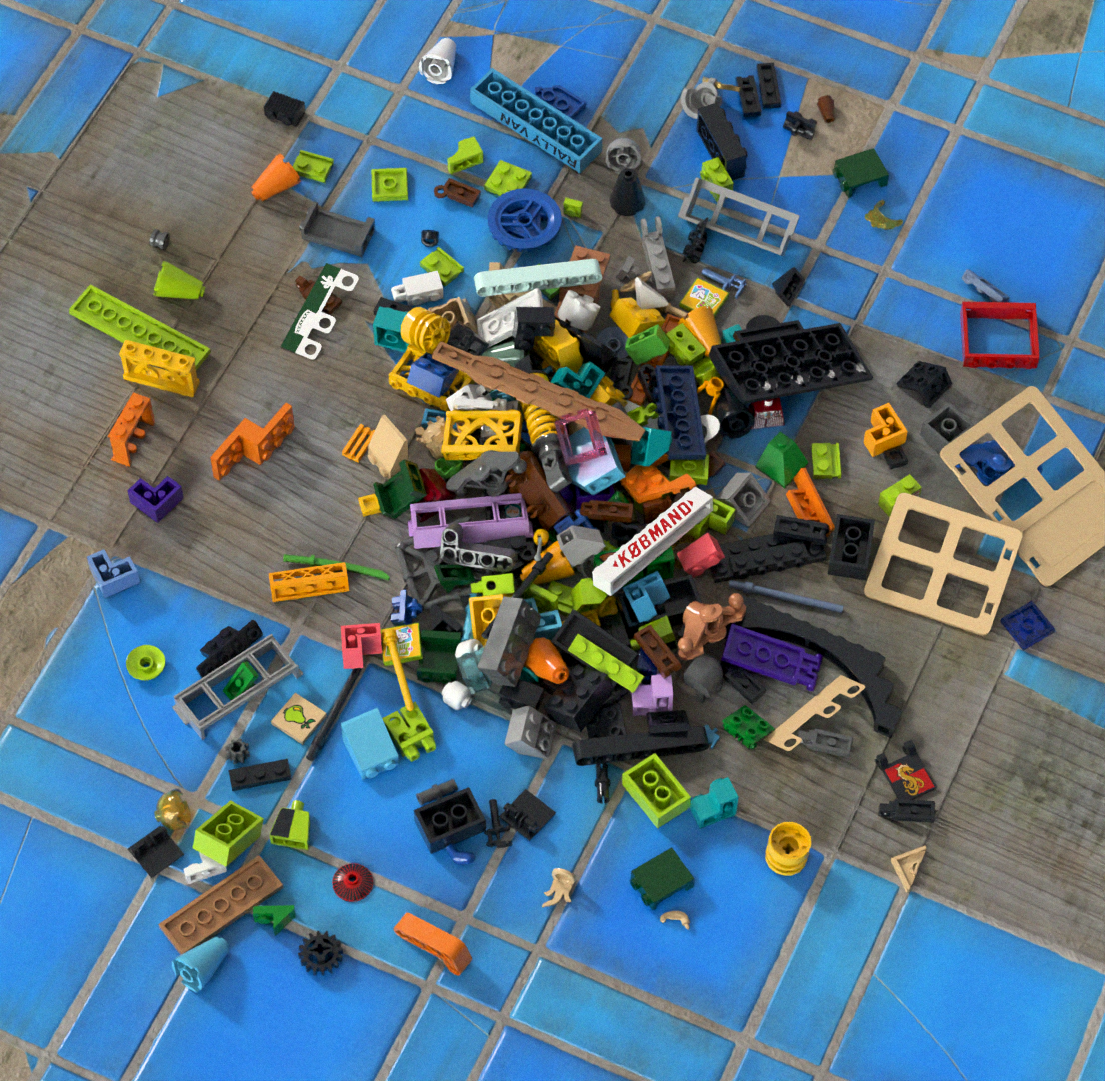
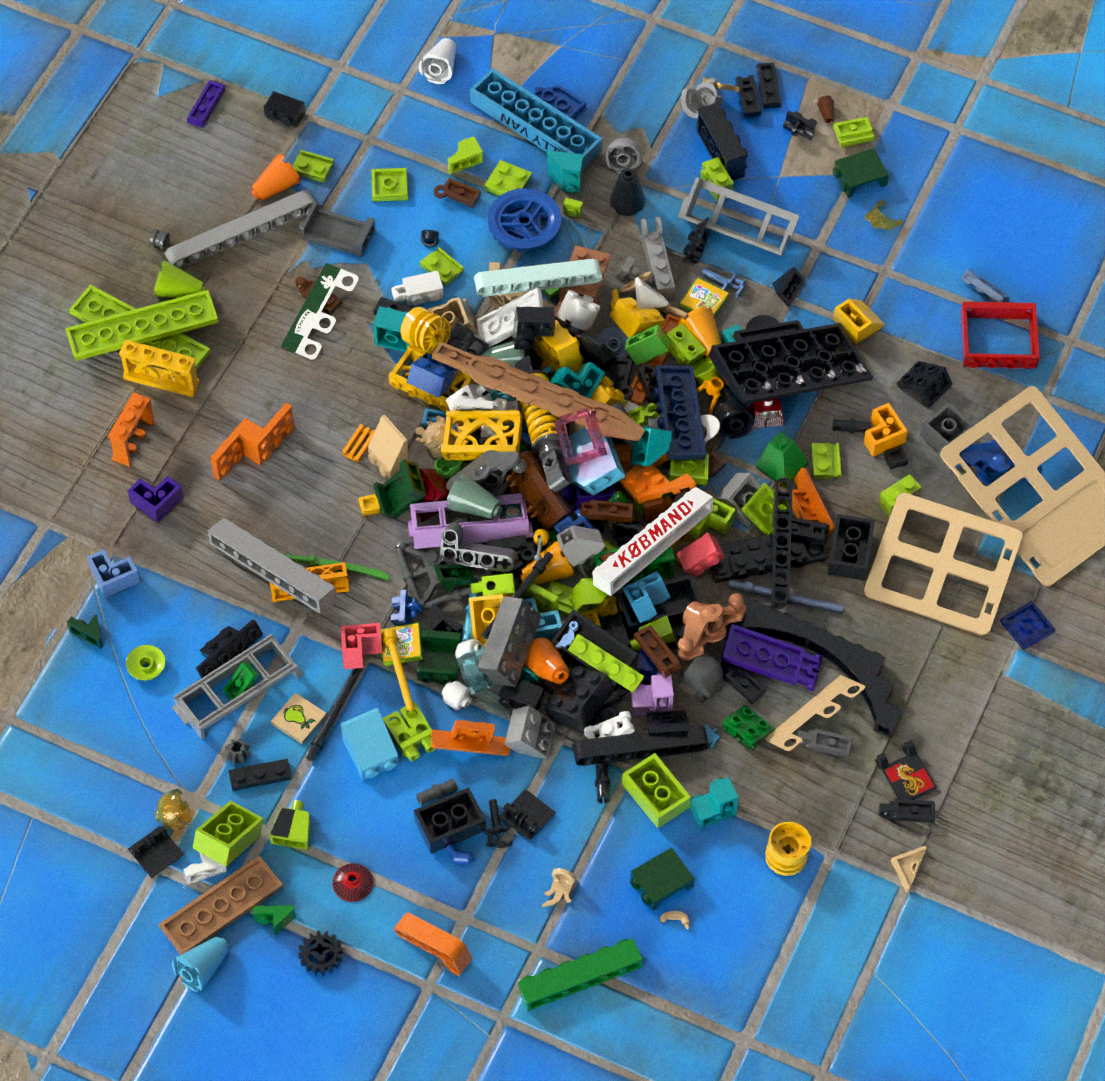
none -> lime plate [65,290,219,361]
none -> dark green slope [67,614,103,649]
none -> light grey beam [165,190,316,269]
none -> dark purple tile [187,80,226,127]
none -> light grey brick [208,518,336,614]
none -> orange bracket [431,720,510,756]
none -> sand green cone [447,474,502,519]
none -> green brick [518,938,643,1011]
none -> teal slope [547,150,583,193]
none -> light blue piece [555,621,578,649]
none -> white plate [584,711,634,739]
none -> lime tile [740,483,787,535]
none -> black beam [770,478,793,609]
none -> black pin [832,419,871,434]
none -> lime plate [833,117,875,147]
none -> yellow slope [833,299,885,345]

